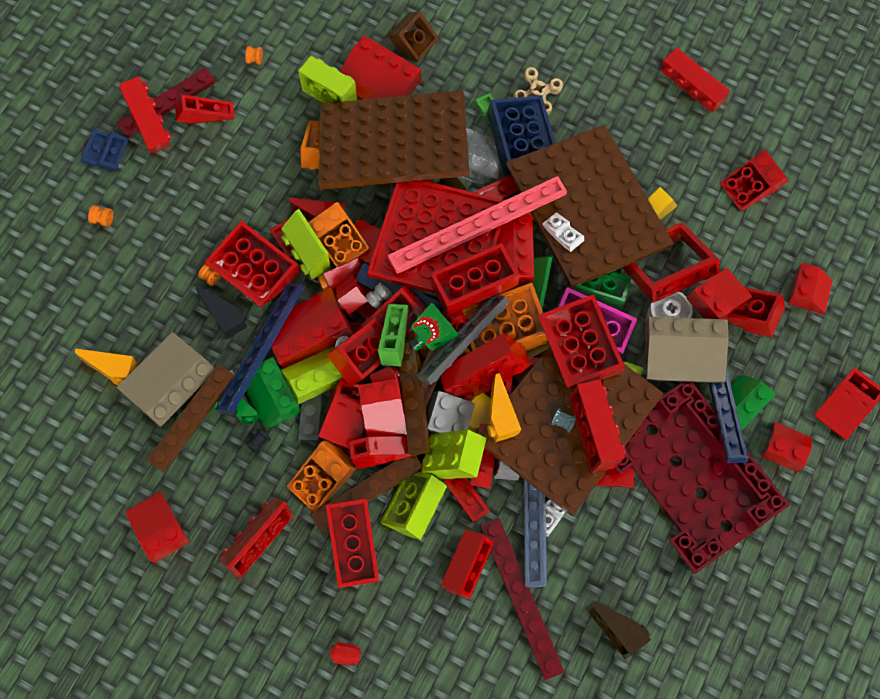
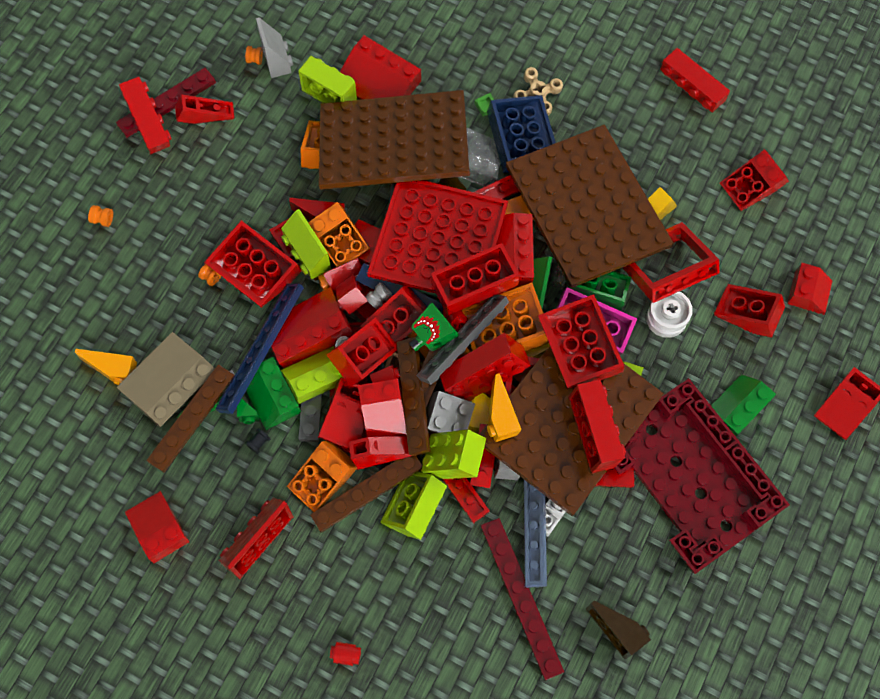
dark blue slope [81,129,129,171] -> none
black slope [195,286,247,339] -> none
red brick [326,498,380,588] -> none
bright green slope [378,304,408,366] -> none
reddish brown slope [387,11,439,62] -> none
coral plate [388,176,567,274] -> none
red brick [440,529,494,599] -> none
white slope [543,213,584,252] -> none
clear light blue bush [551,408,577,433] -> none
dark tan slope [645,317,728,383] -> none
red slope [686,268,752,319] -> none
dark blue tile [708,368,748,463] -> none
red slope [761,422,812,472] -> none
none -> light grey slope [256,18,293,78]

